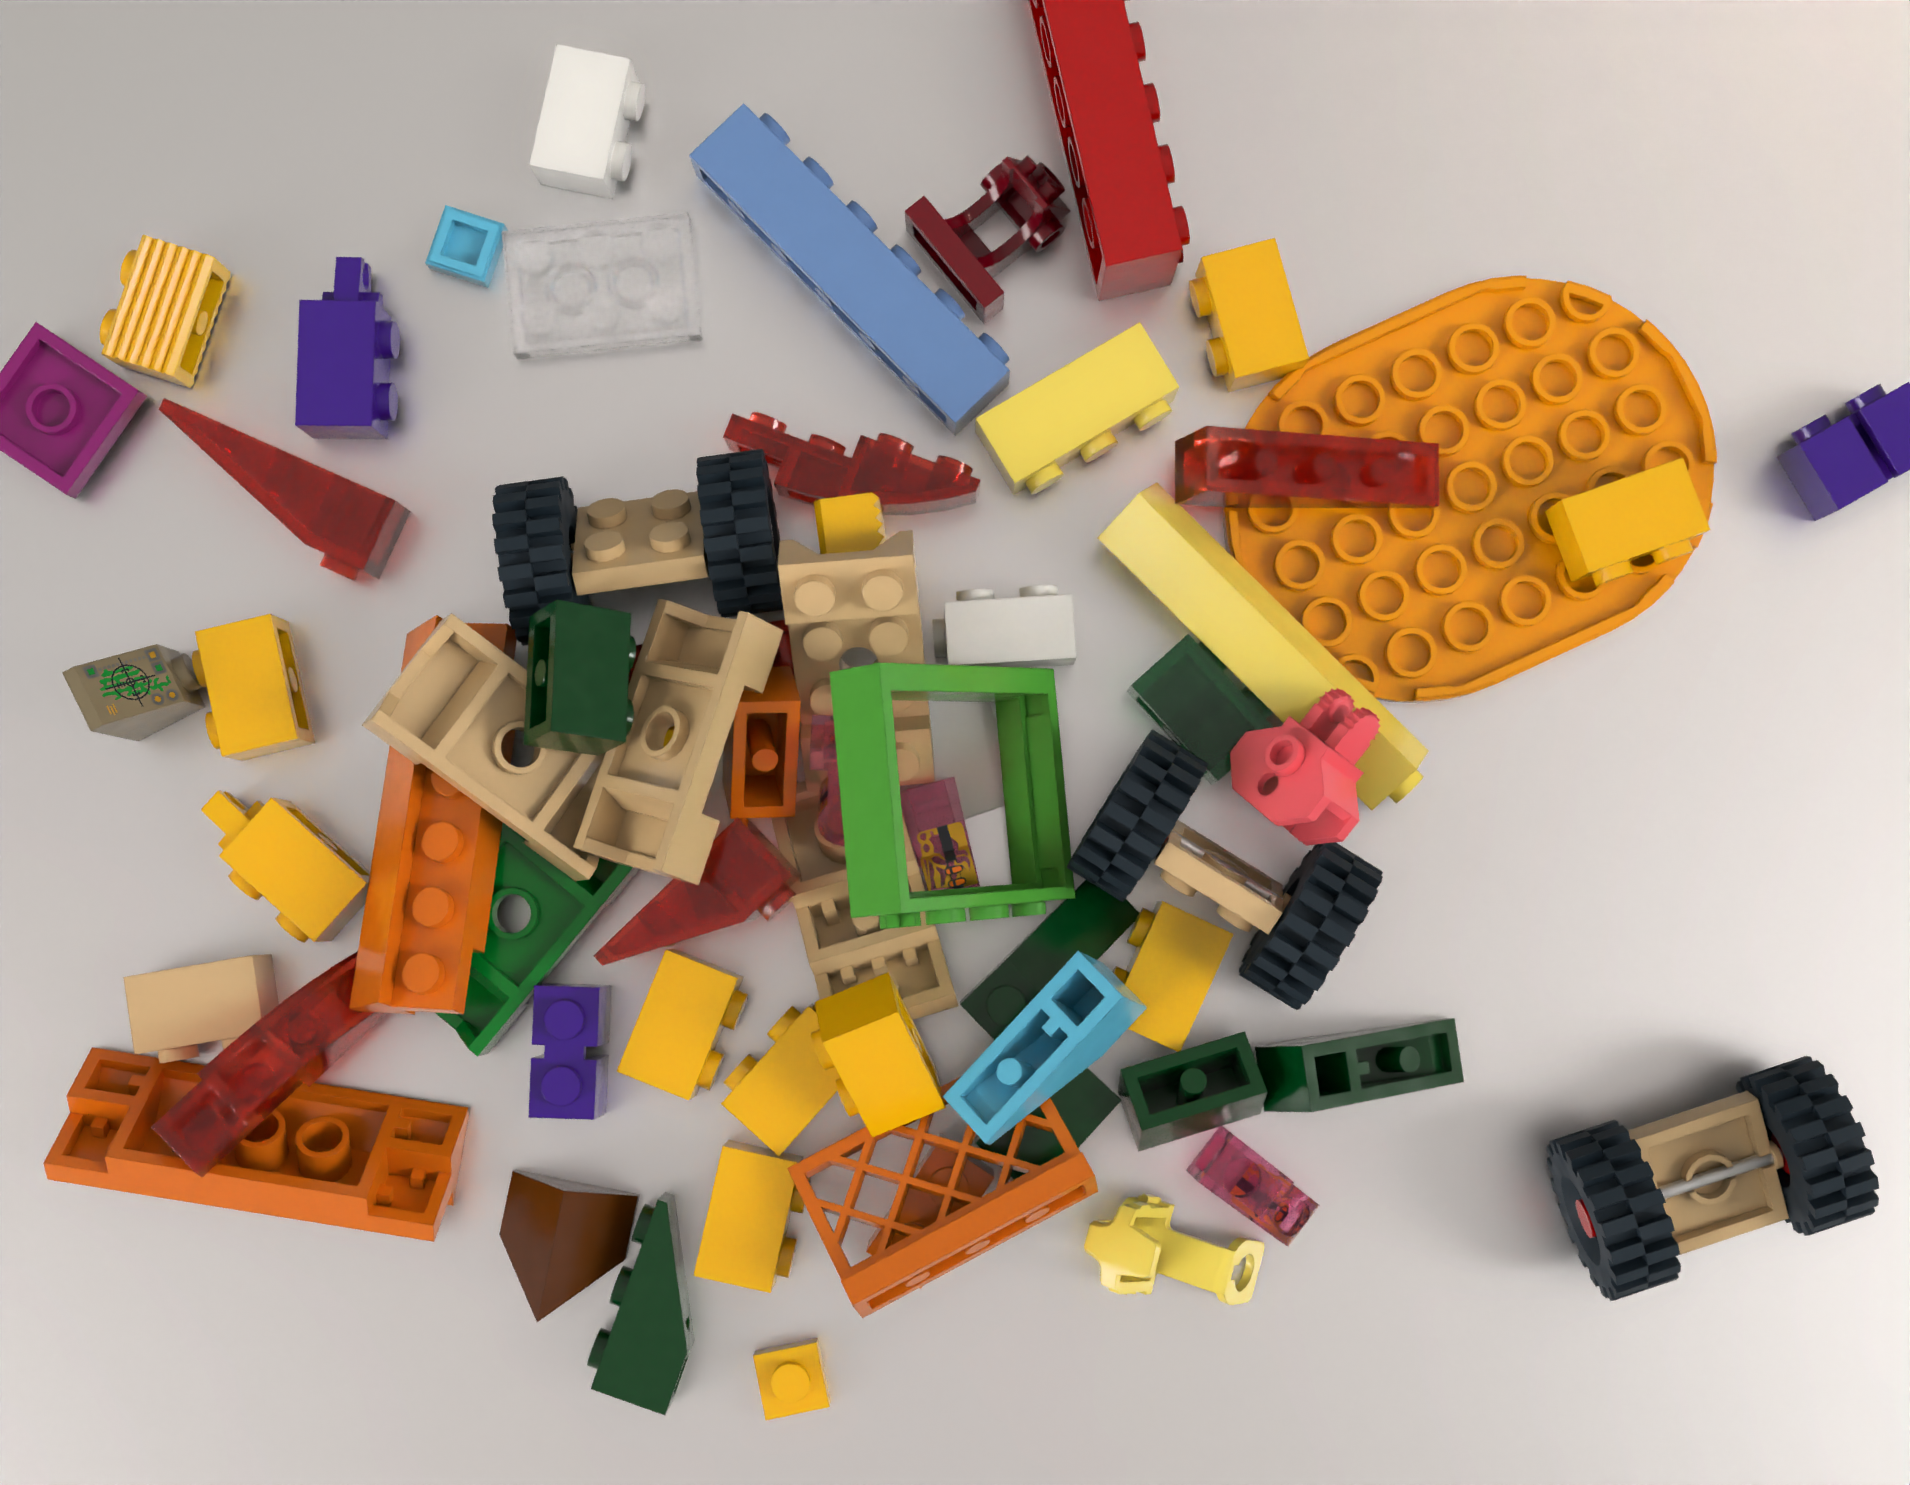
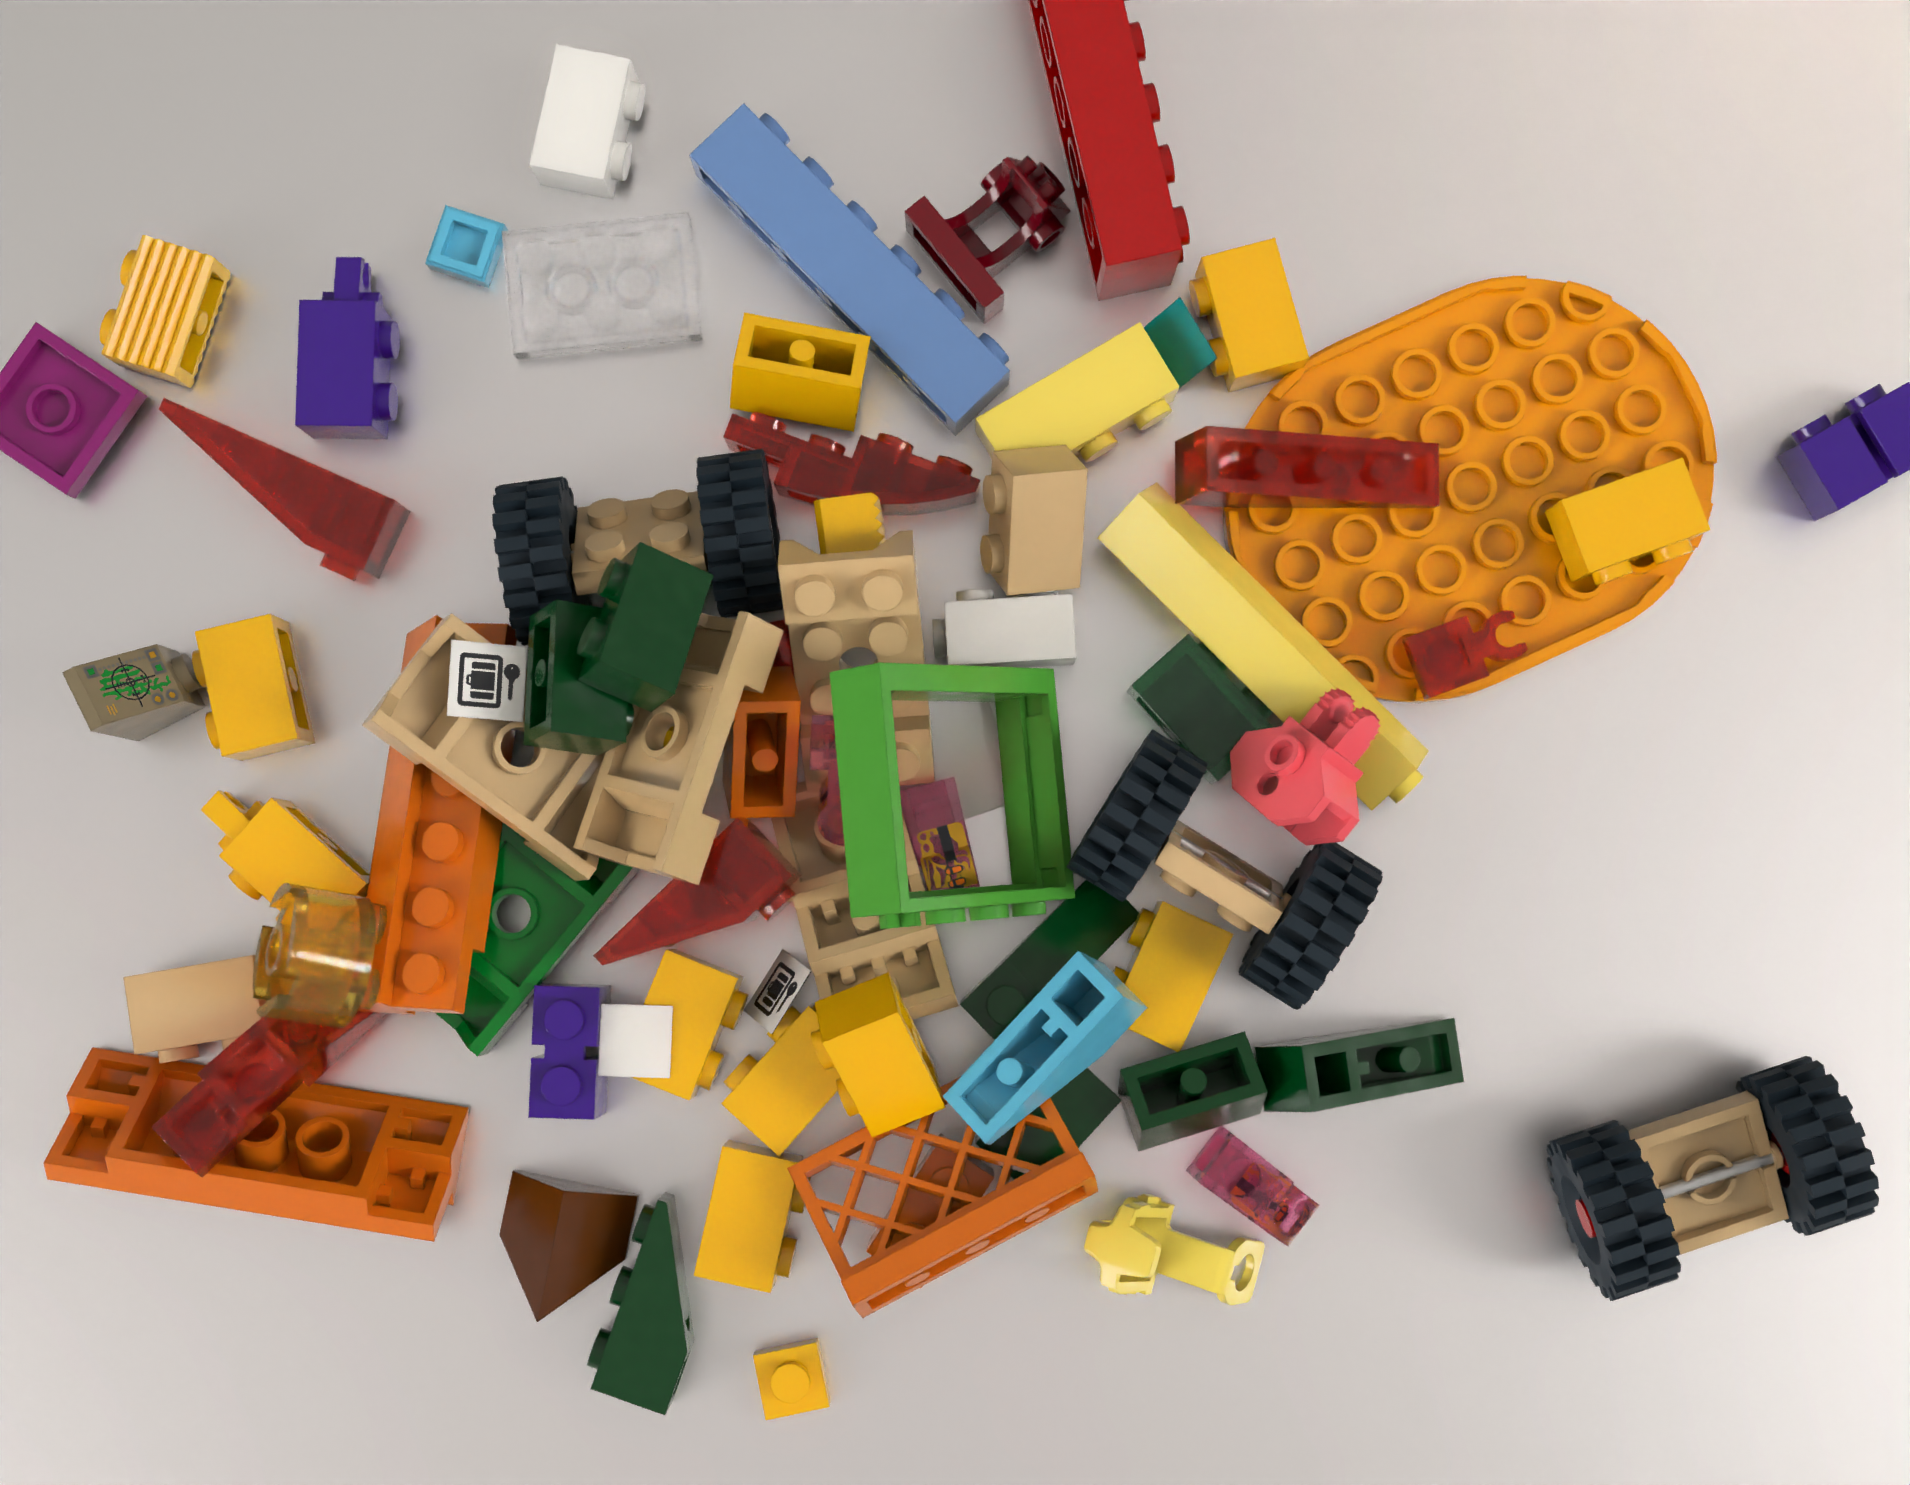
none -> clear yellow brick [252,883,387,1028]
none -> white sticker [447,640,527,722]
none -> dark green brick [577,542,713,712]
none -> white sticker [598,1004,673,1078]
none -> yellow brick [730,312,871,432]
none -> white sticker [744,949,812,1034]
none -> tan brick [980,445,1088,596]
none -> teal sticker [1144,297,1217,389]
none -> clear red plate [1402,610,1528,700]

